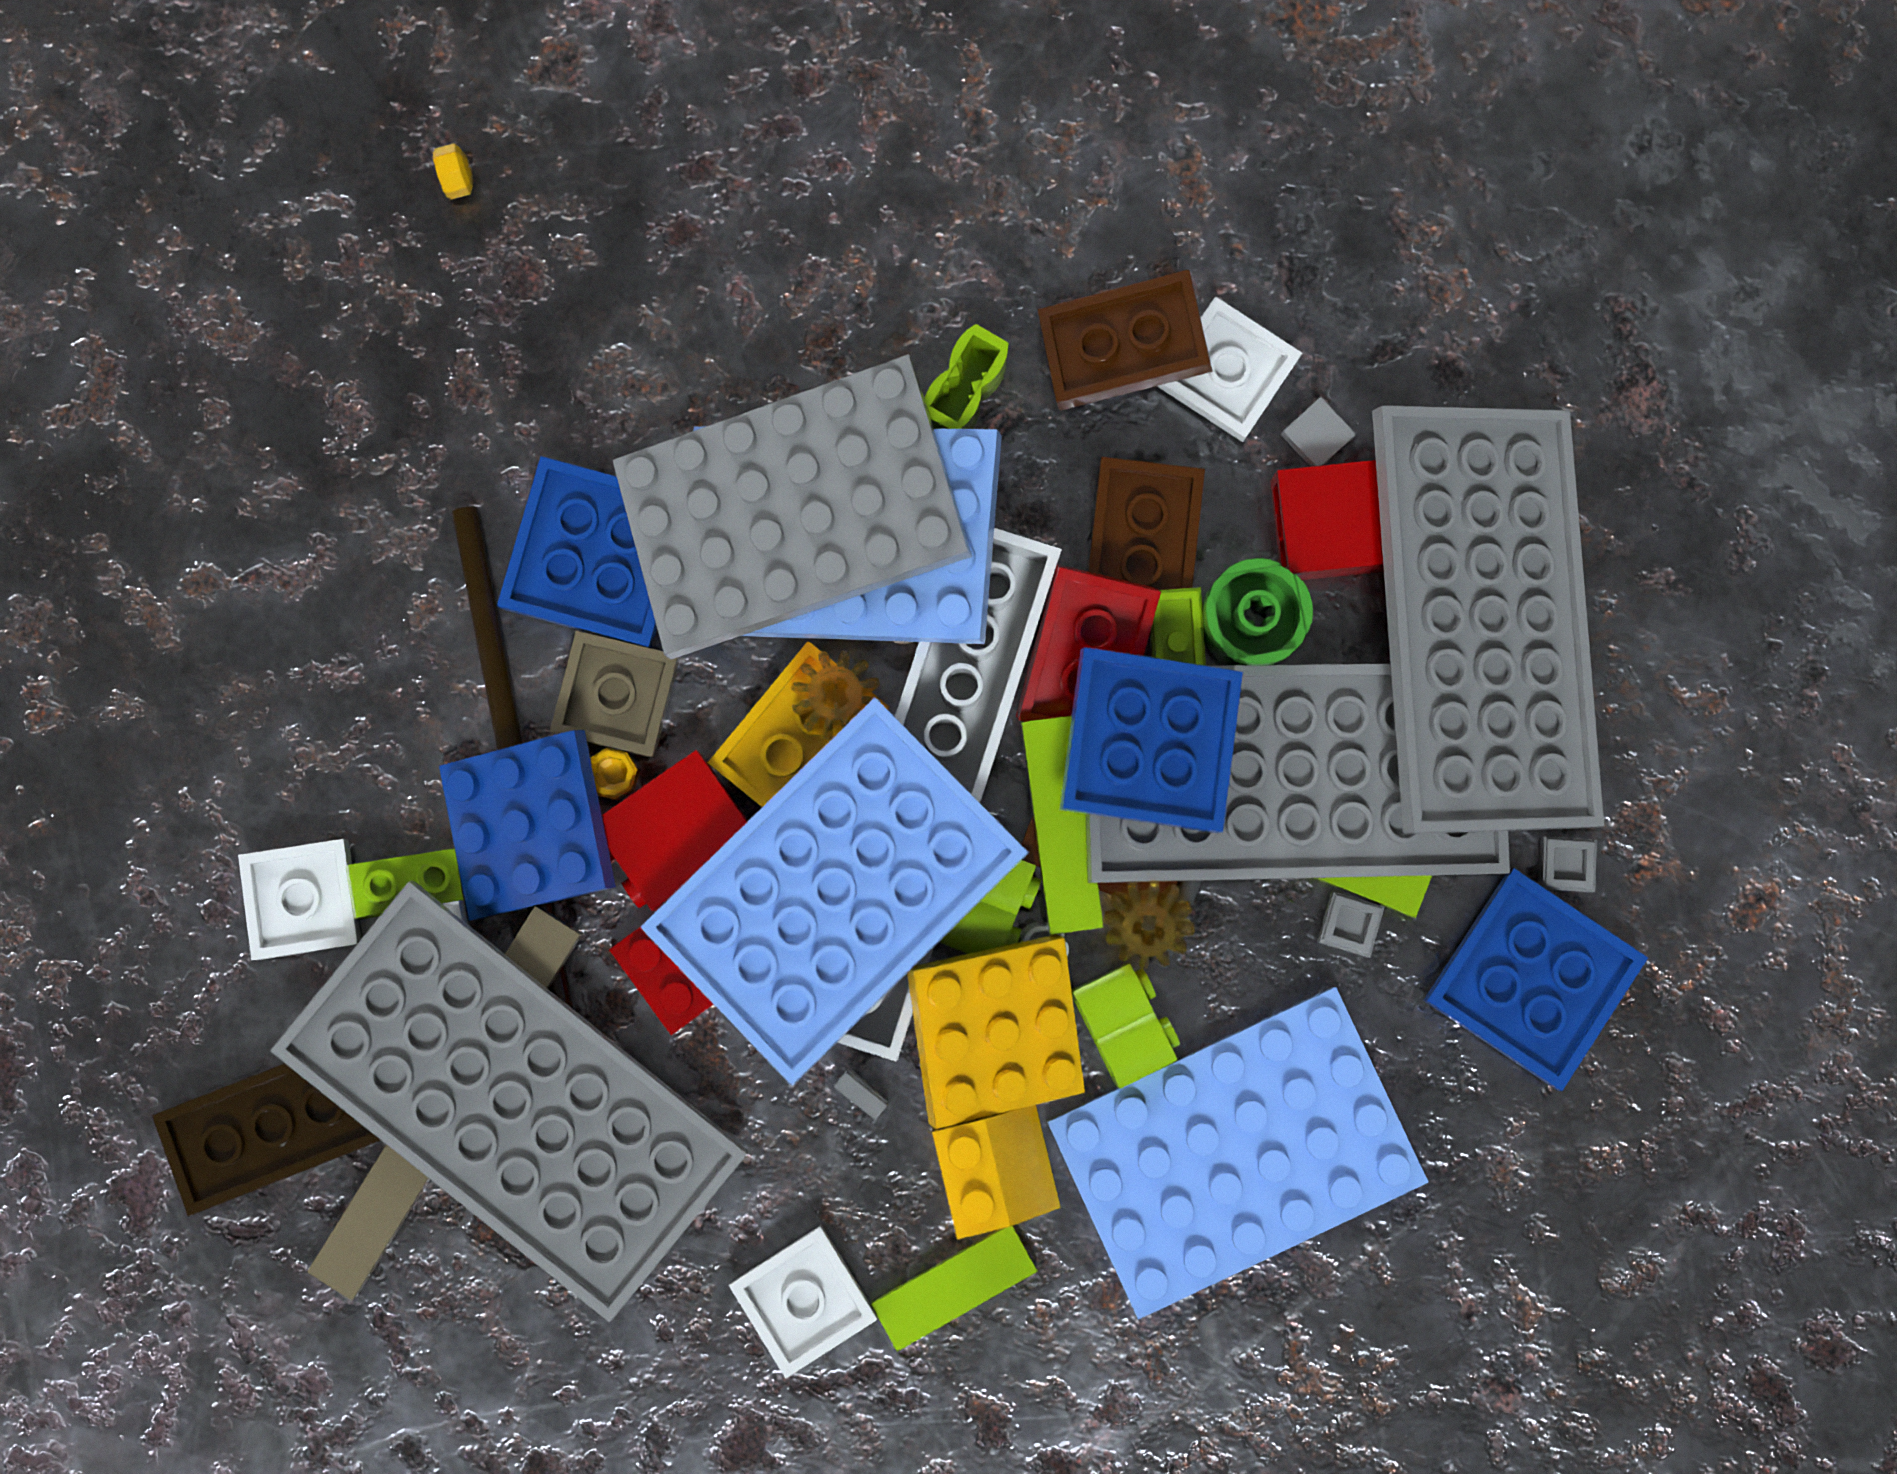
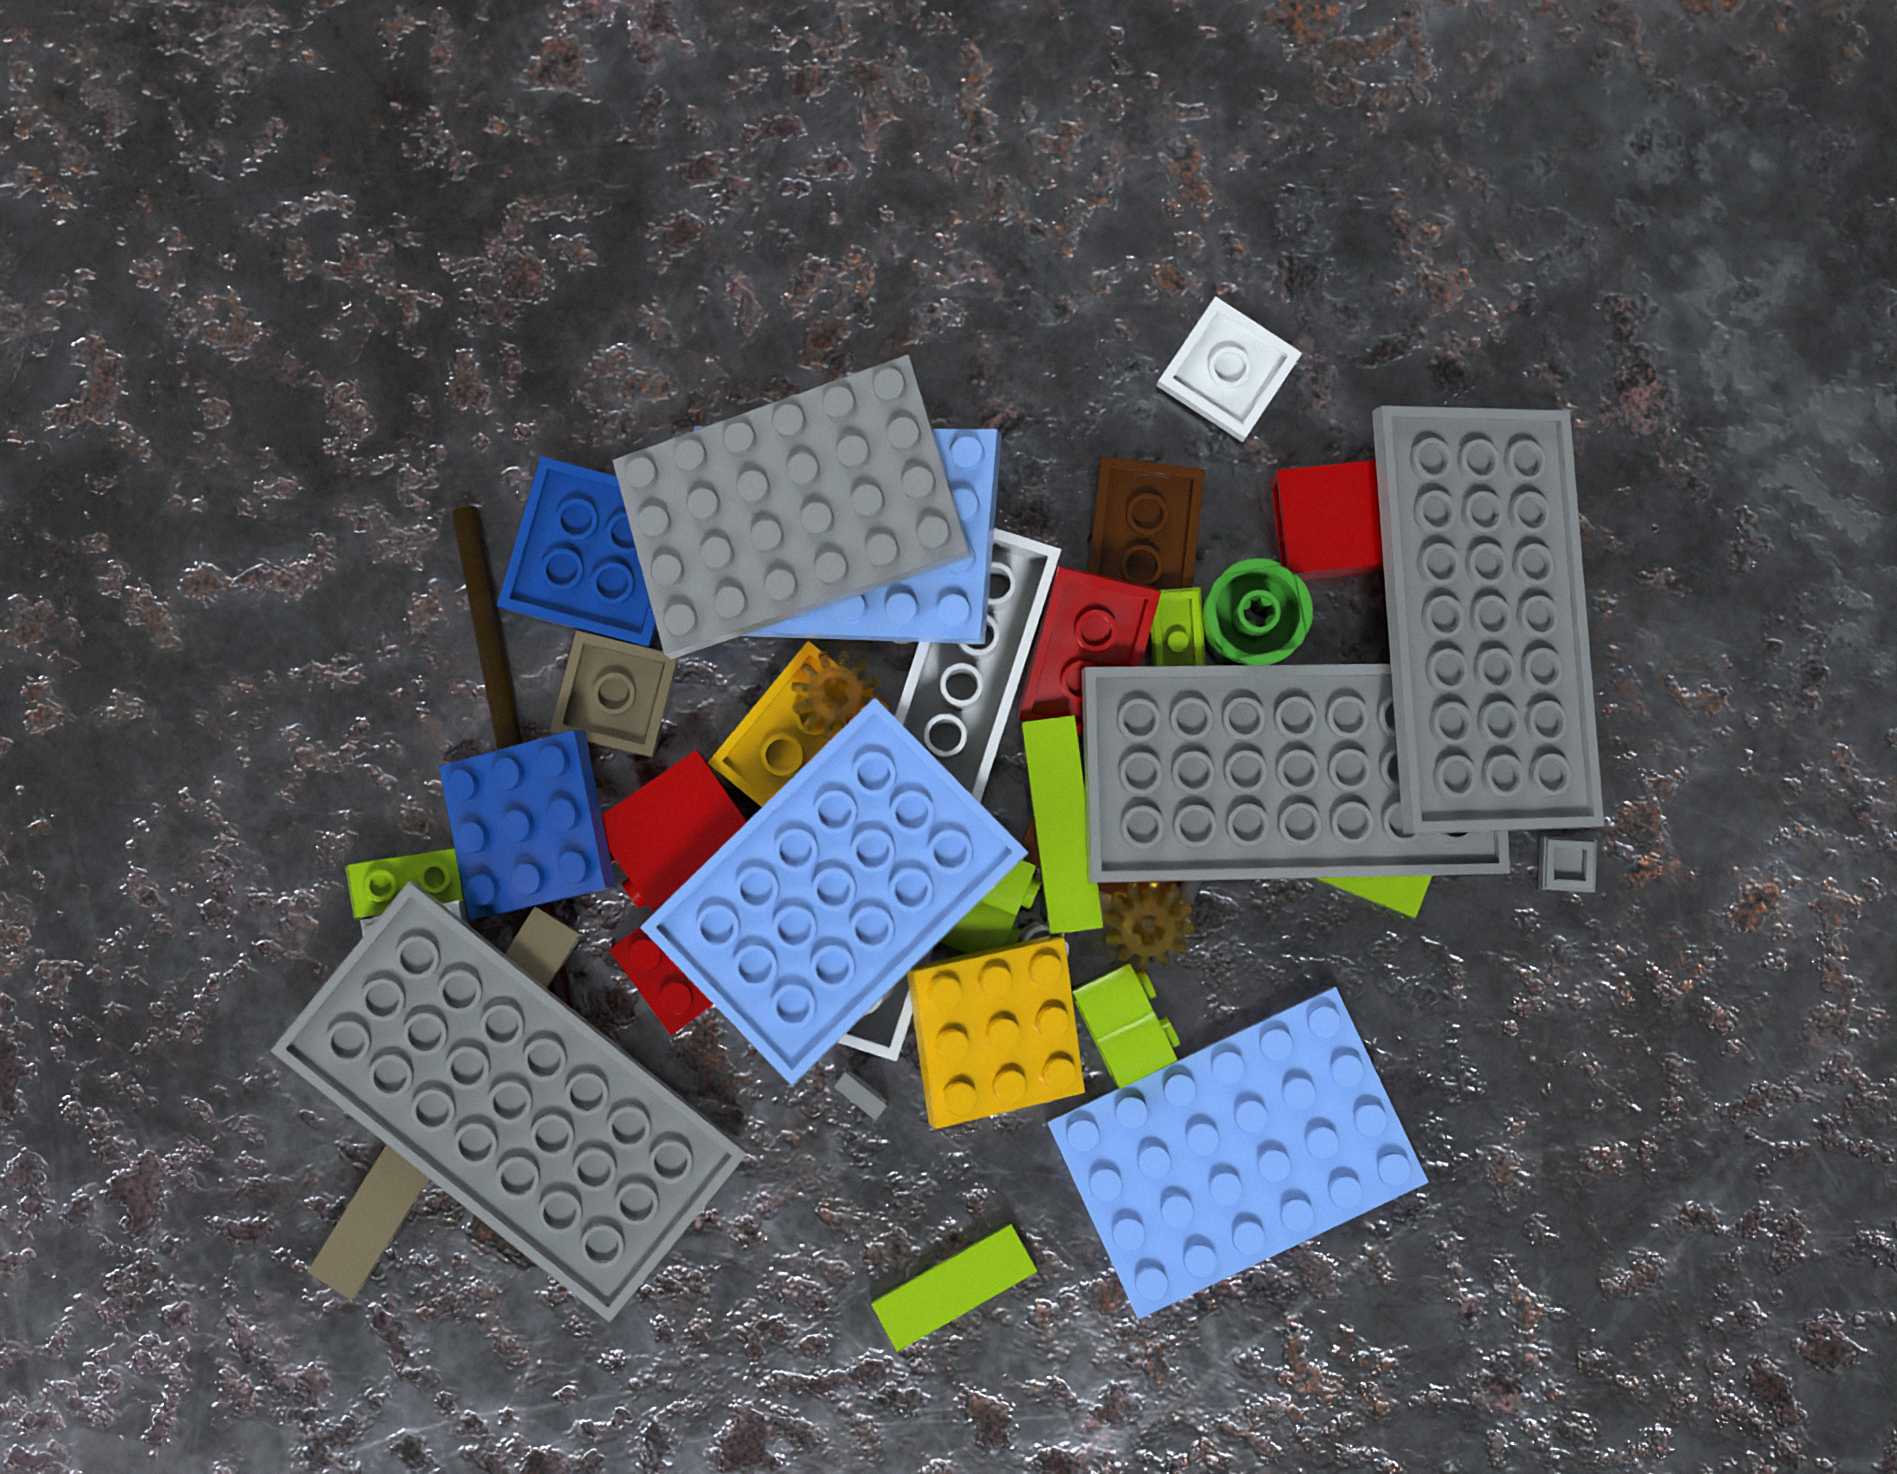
dark brown plate [152,1063,382,1217] -> none
white plate [238,839,362,960] -> none
yellow tile [433,143,473,200] -> none
yellow tile [590,747,640,801] -> none
white plate [729,1225,878,1378] -> none
lime brick [925,324,1008,429] -> none
yellow slope [932,1105,1061,1239] -> none
reddish brown plate [1037,269,1213,411] -> none
blue plate [1059,647,1243,833] -> none
light grey tile [1281,397,1356,467] -> none
light grey tile [1317,892,1385,958] -> none
blue plate [1423,868,1648,1091] -> none

